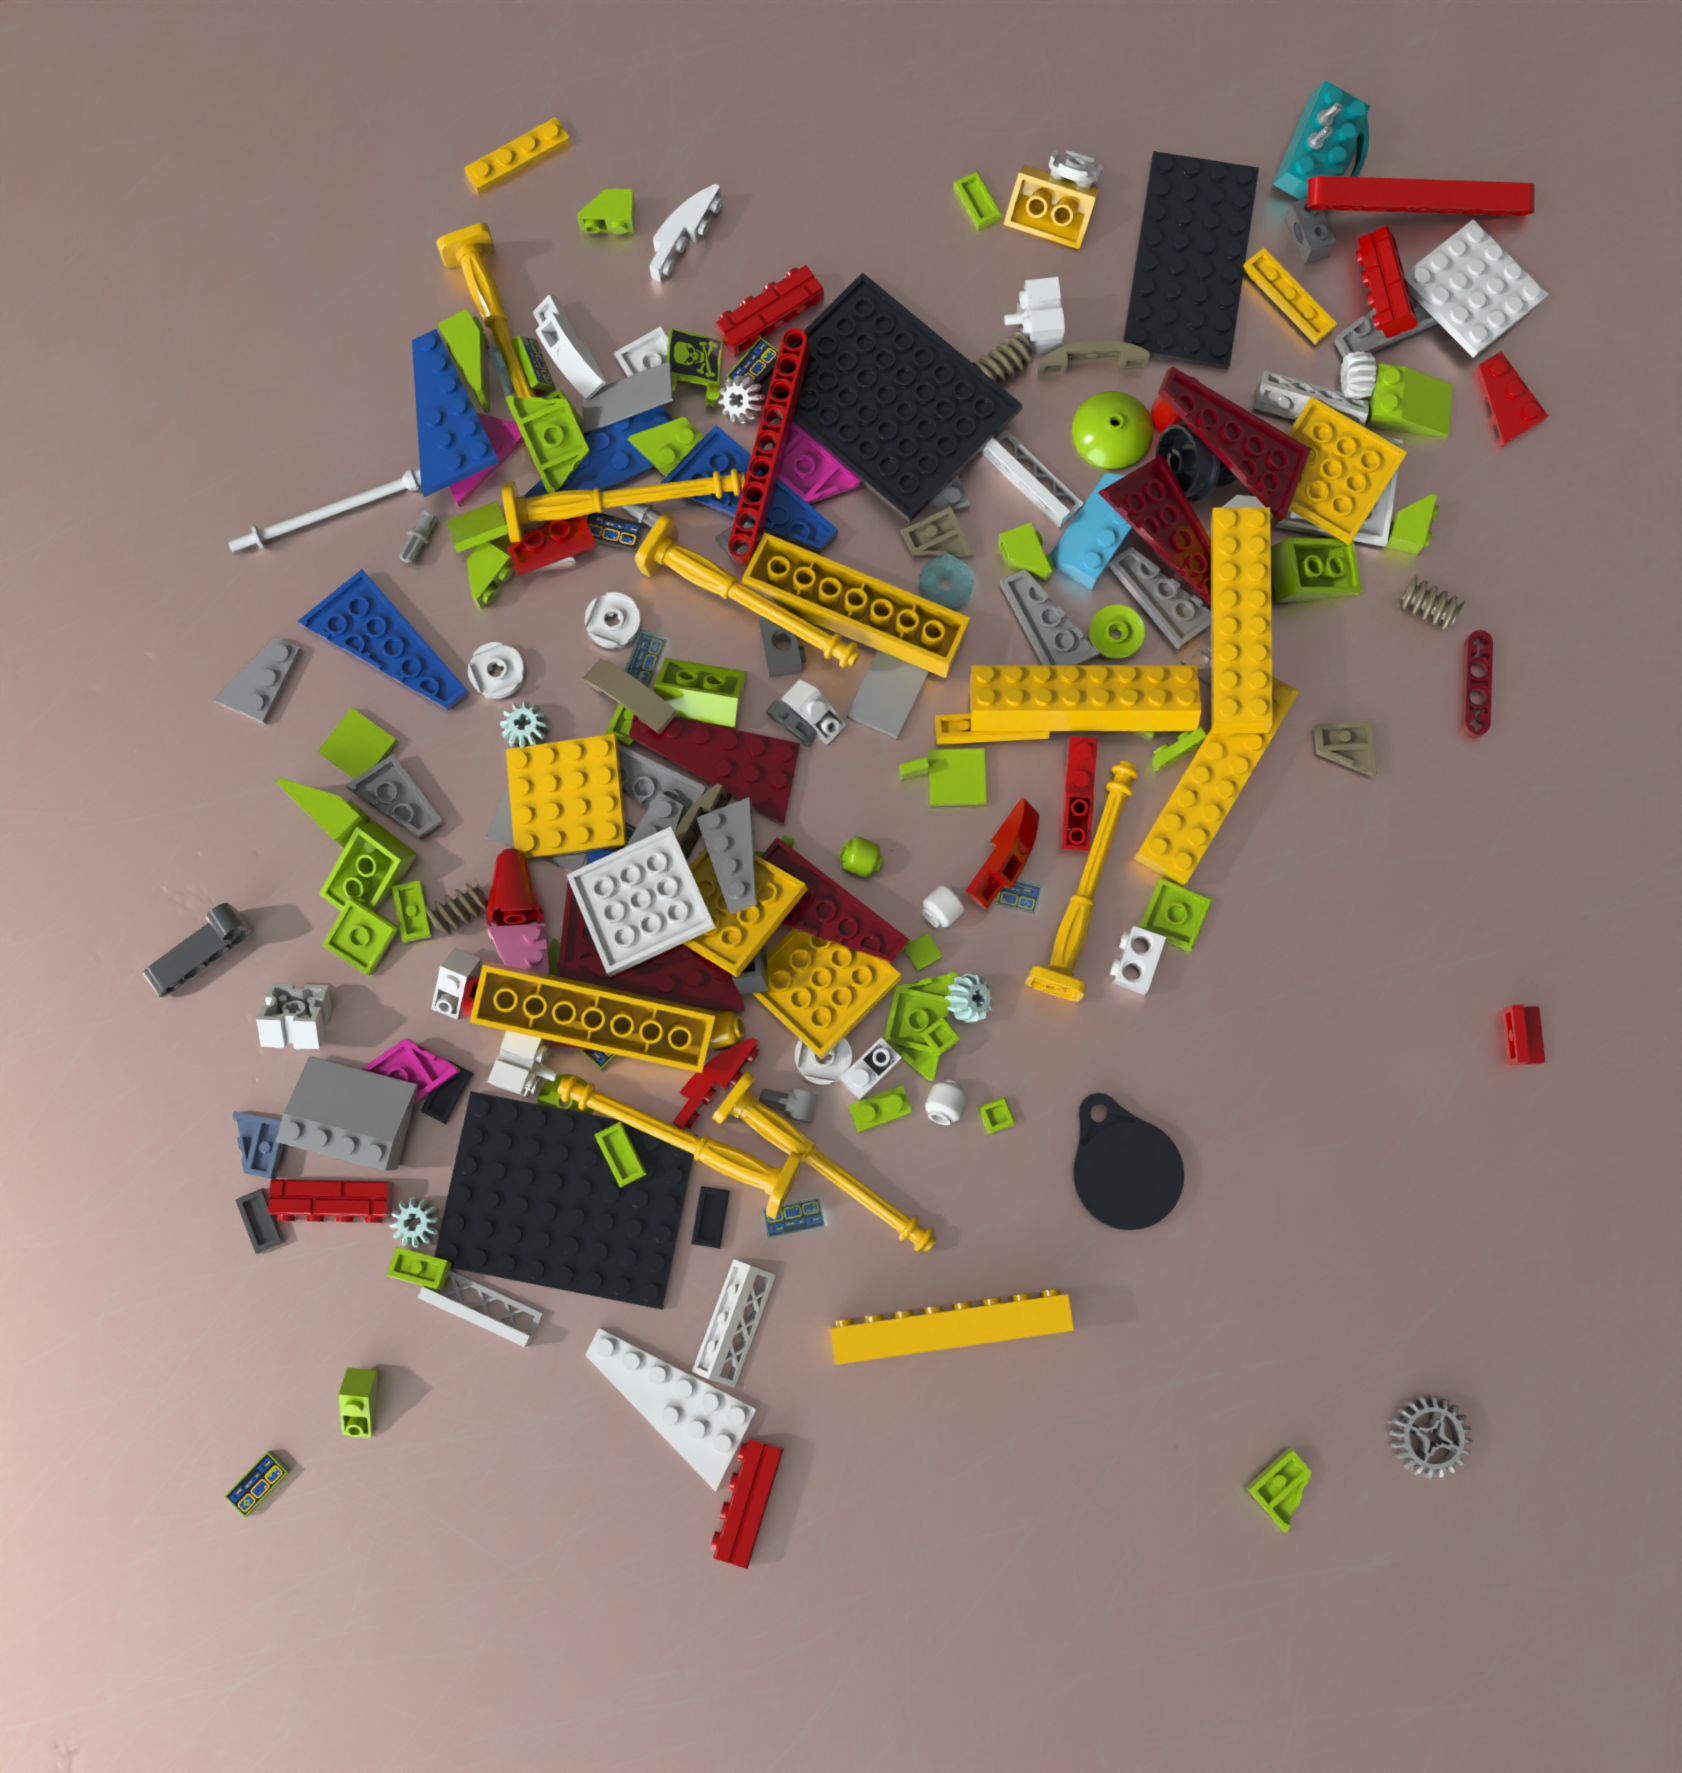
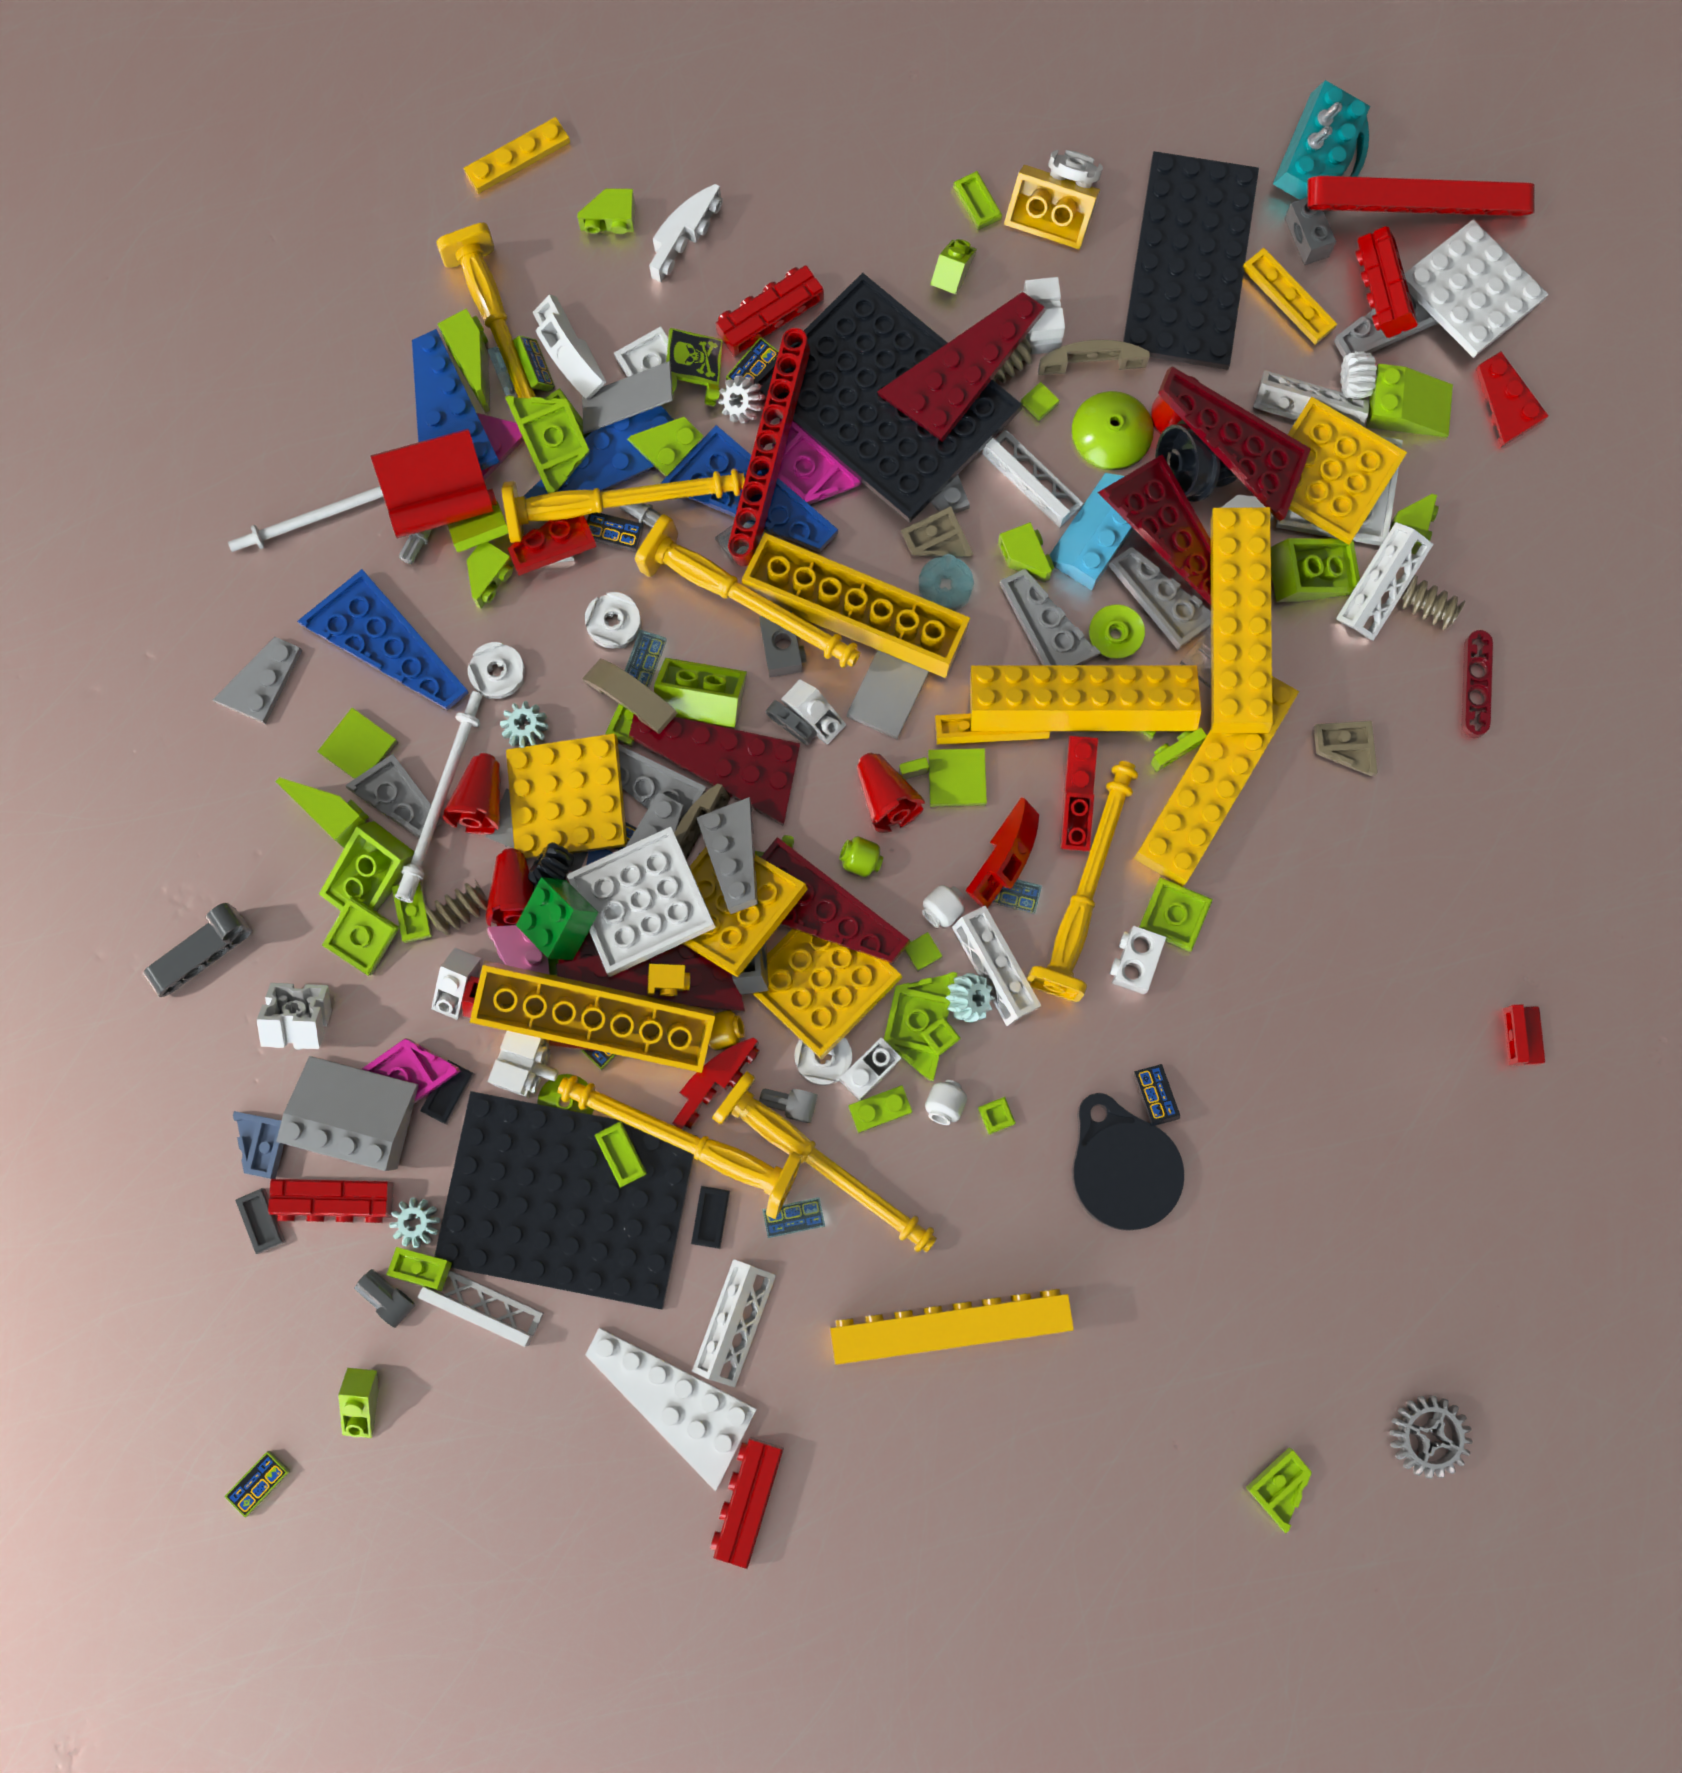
none -> dark grey piece [354,1269,415,1328]
none -> red door [370,429,497,538]
none -> white bar [395,691,483,903]
none -> red cone [443,753,500,835]
none -> green brick [516,877,599,960]
none -> black gear [528,842,574,886]
none -> yellow brick [647,964,690,996]
none -> red cone [857,753,925,833]
none -> dark red wing [877,292,1045,442]
none -> lime slope [930,239,977,294]
none -> white fence [952,906,1041,1026]
none -> lime tile [1020,382,1060,421]
none -> tile [1134,1064,1180,1126]
none -> white fence [1336,522,1434,641]

